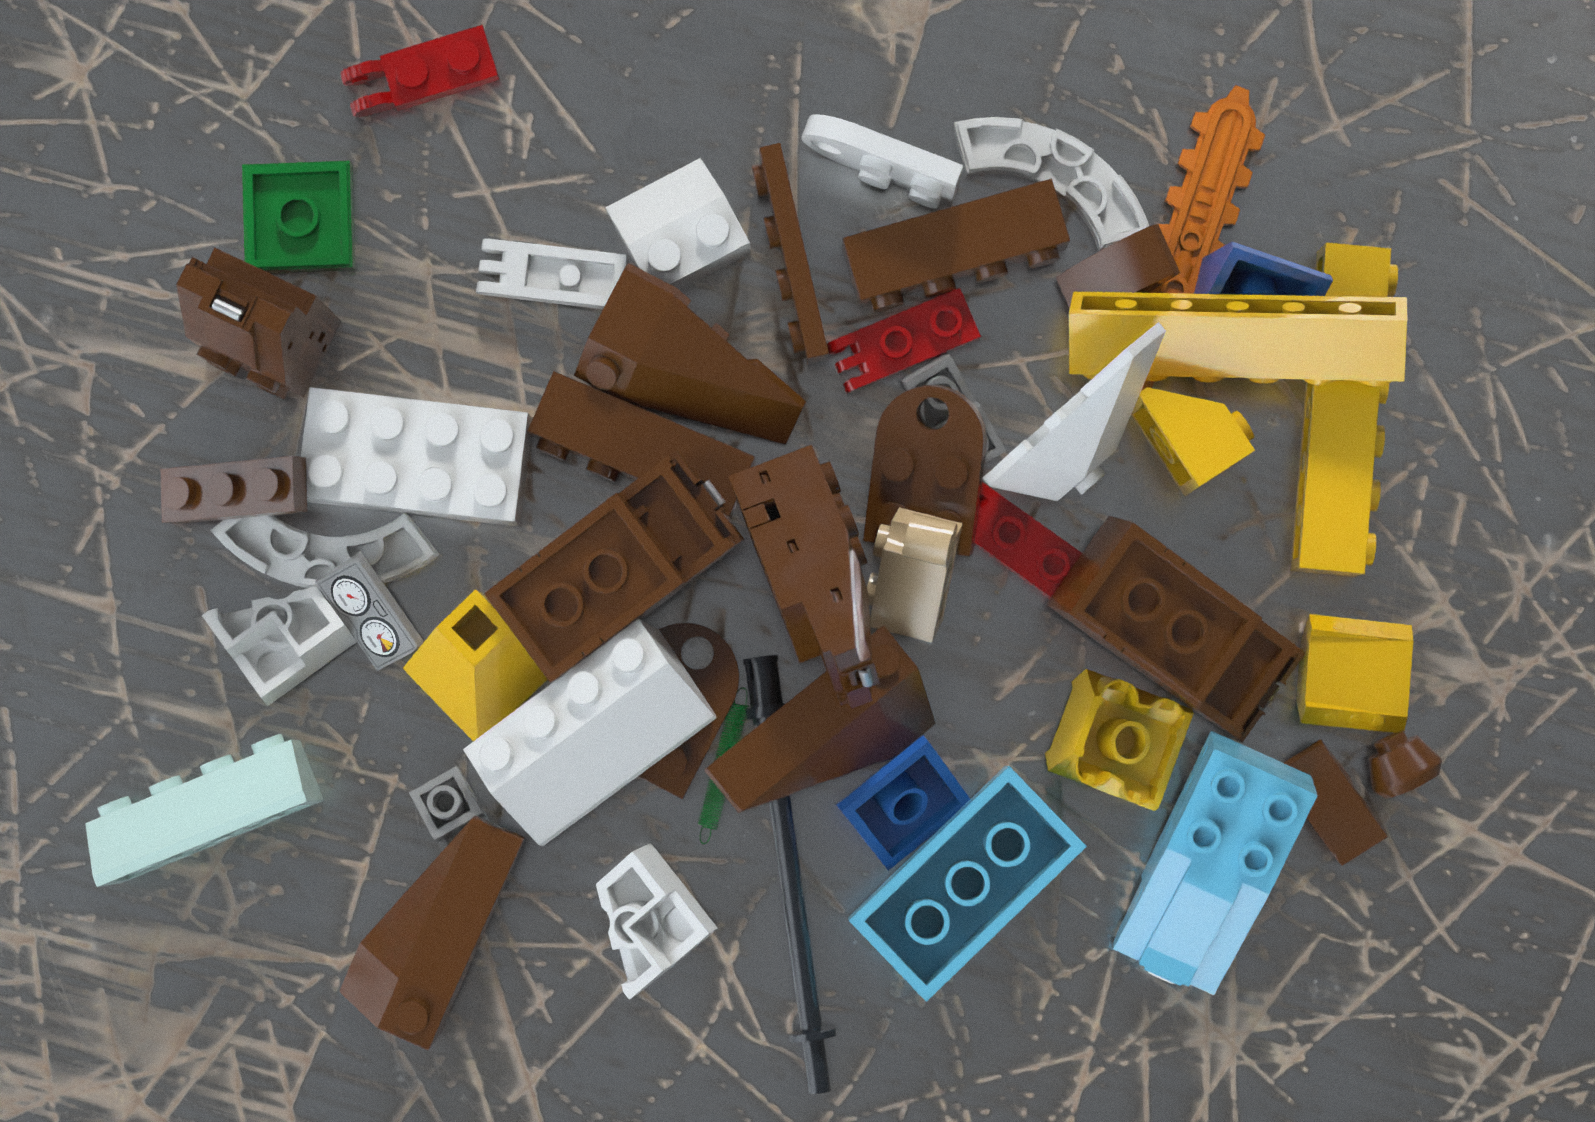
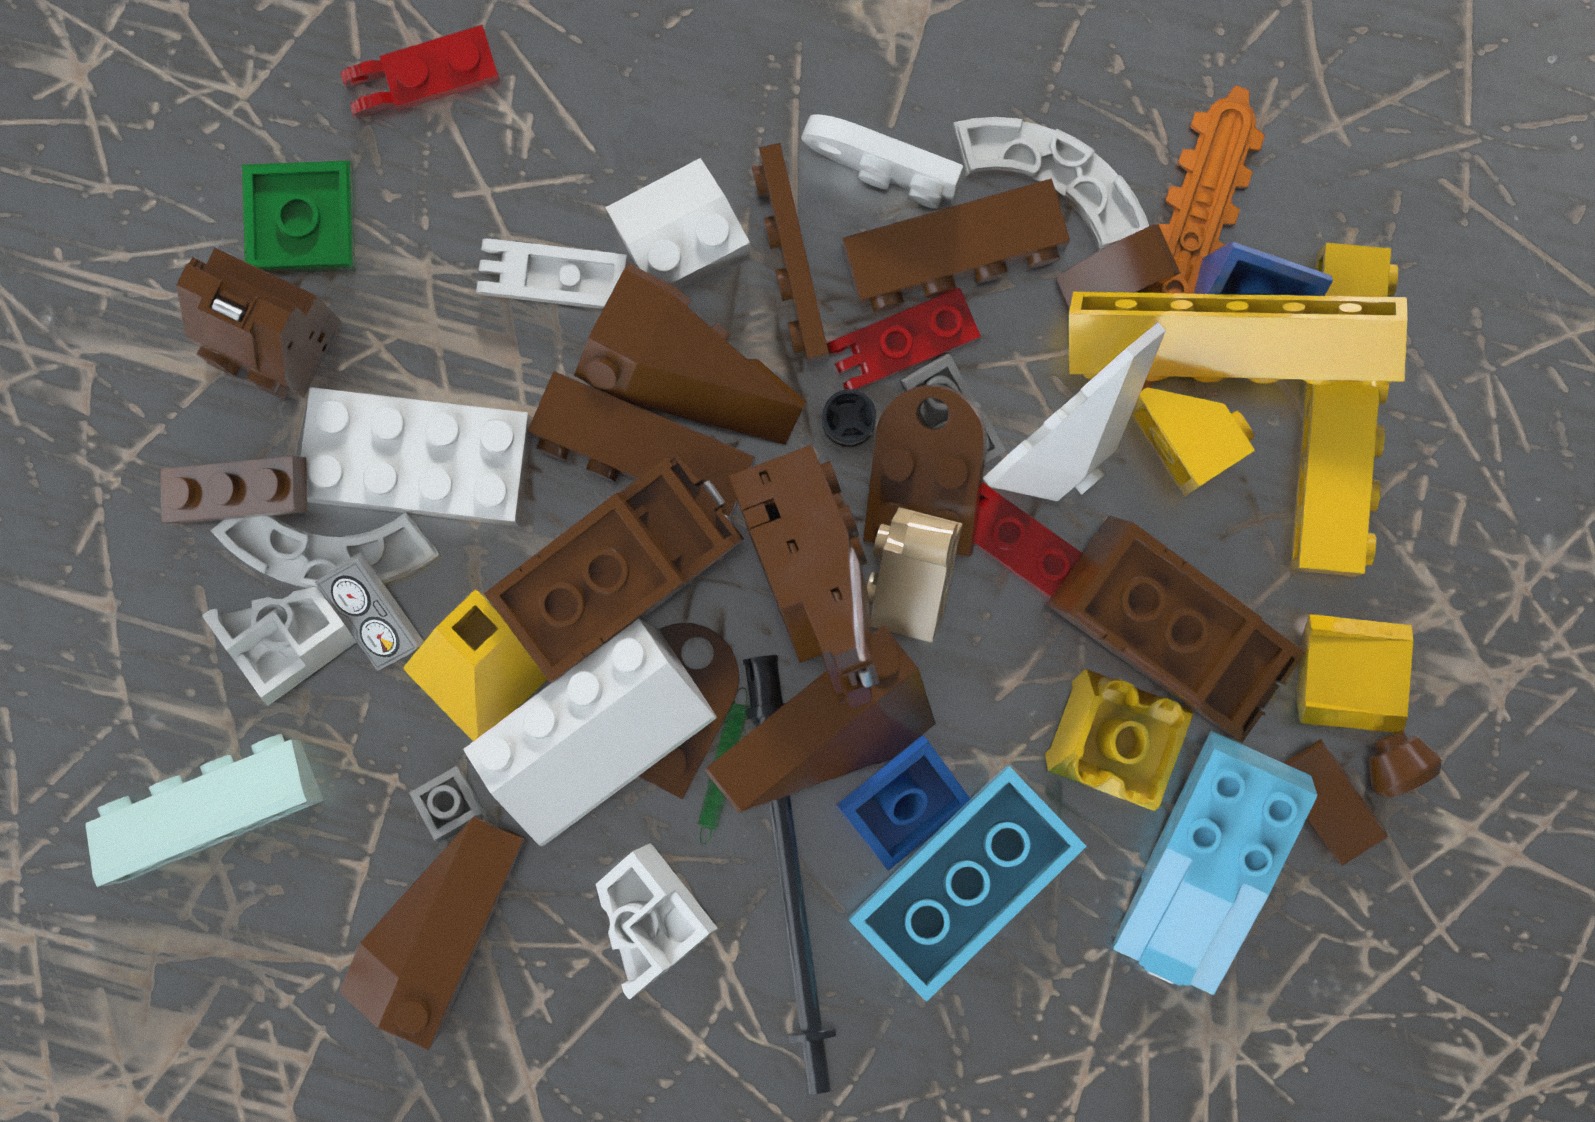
none -> black wheel [822,389,876,449]

